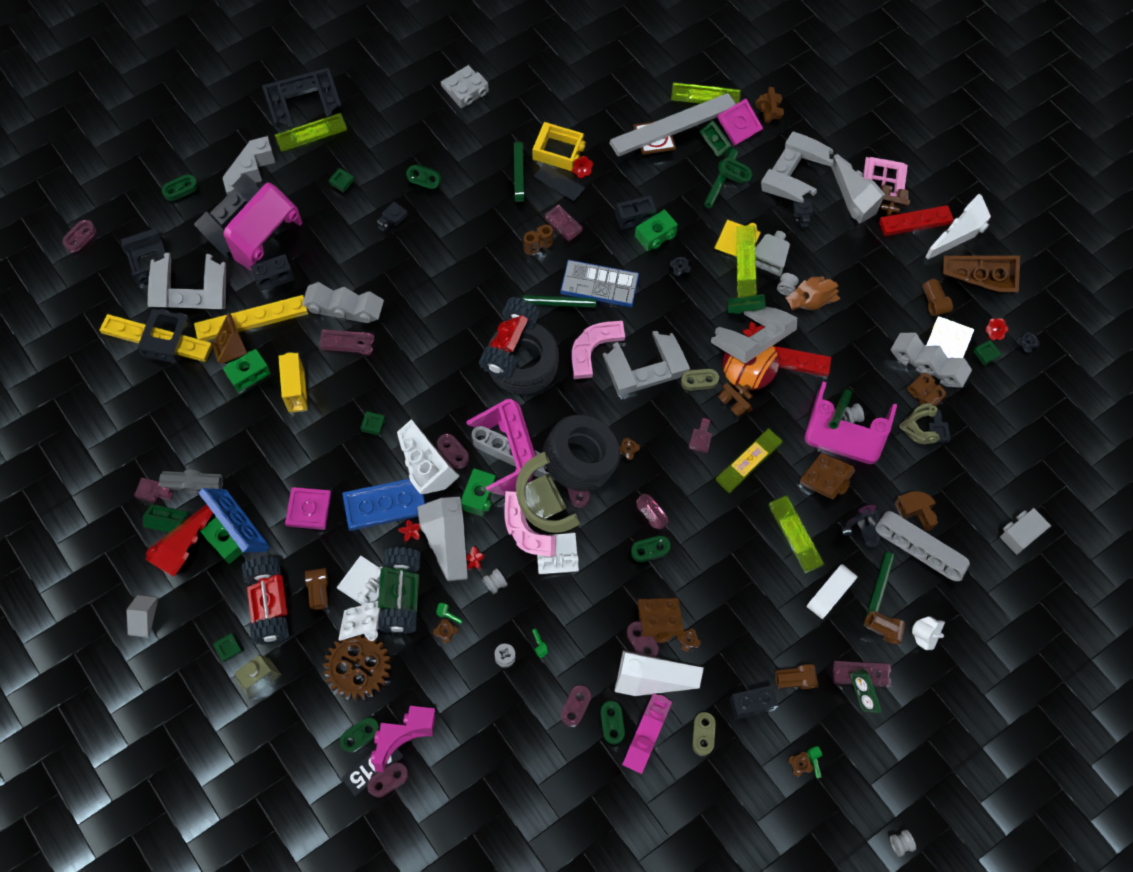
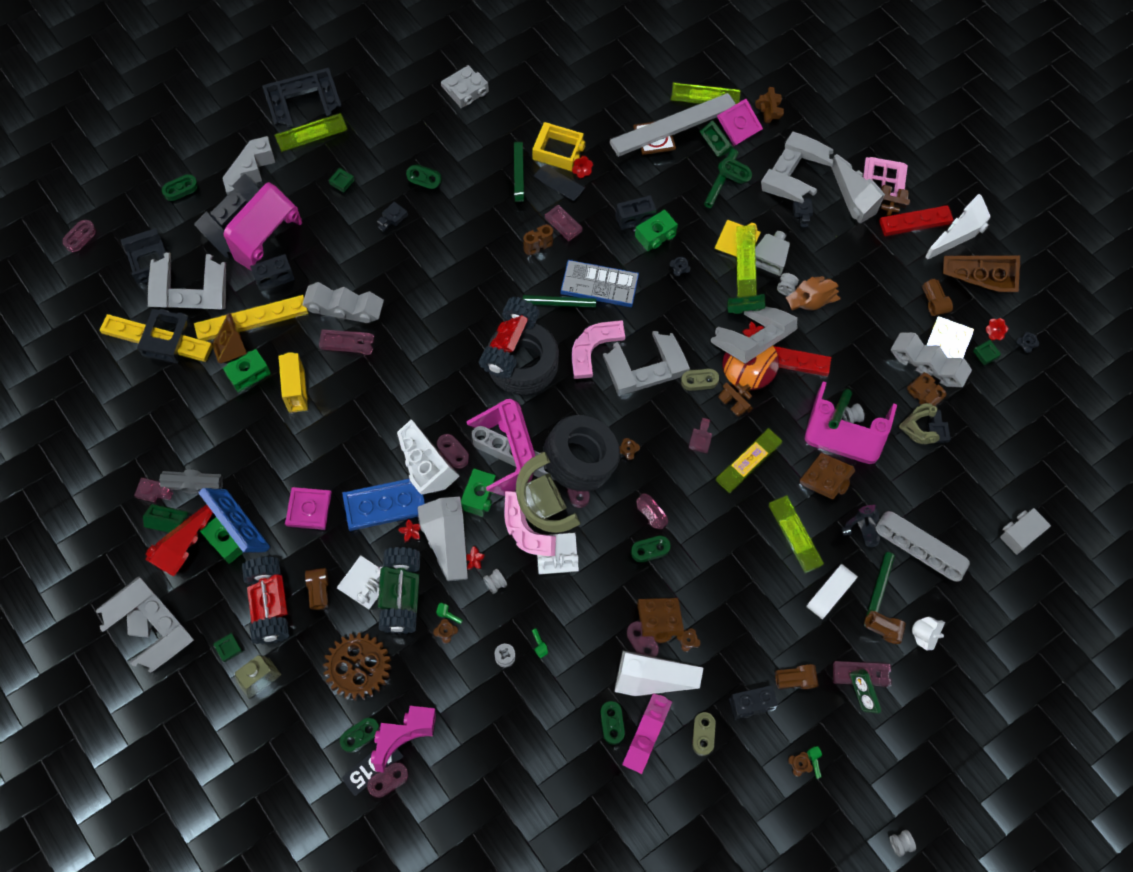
white hinge [339,601,381,641] -> none
dark green plate [361,411,385,436] -> none
clear pink plate [561,686,591,727] -> none
reddish brown brick [894,491,938,532] -> none
none -> light grey wedge [96,576,193,673]

